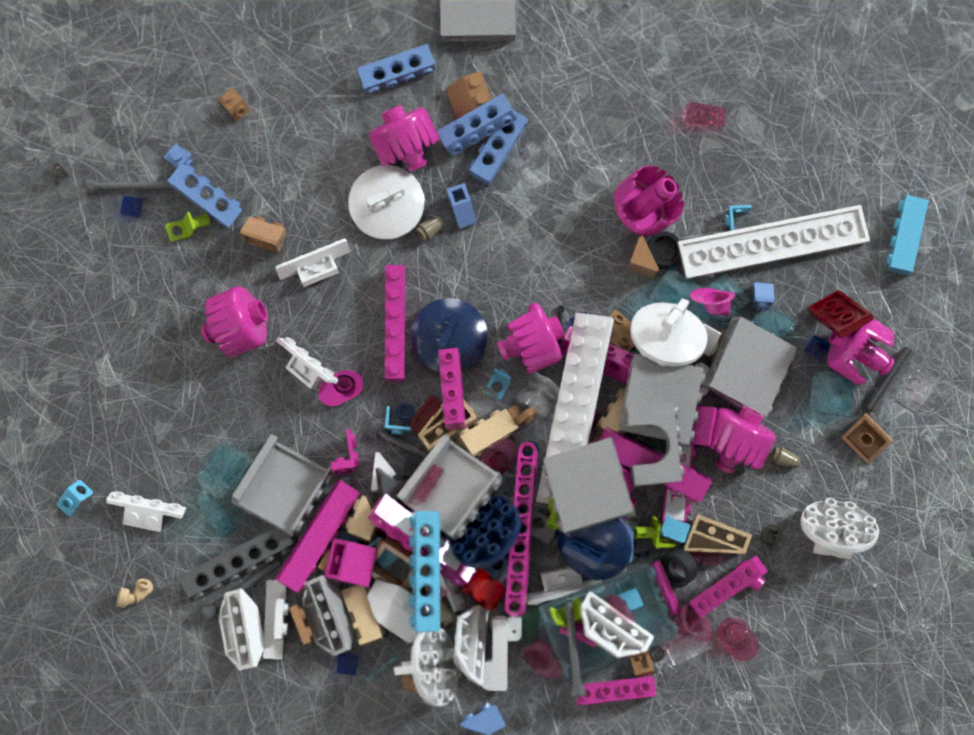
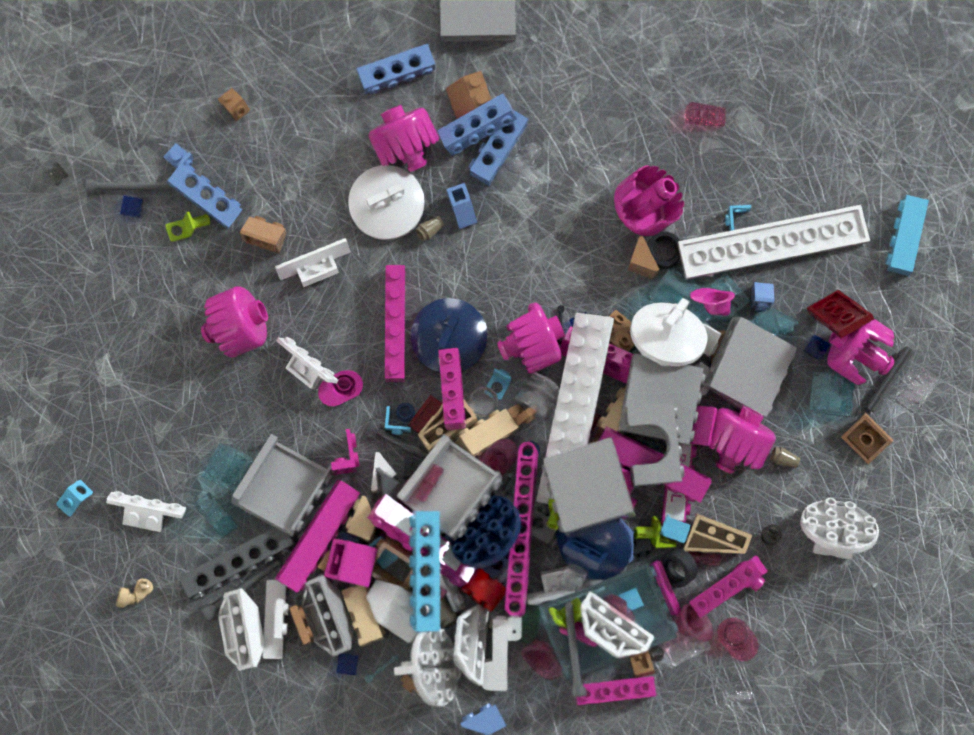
none -> clear bracket [559,563,588,593]

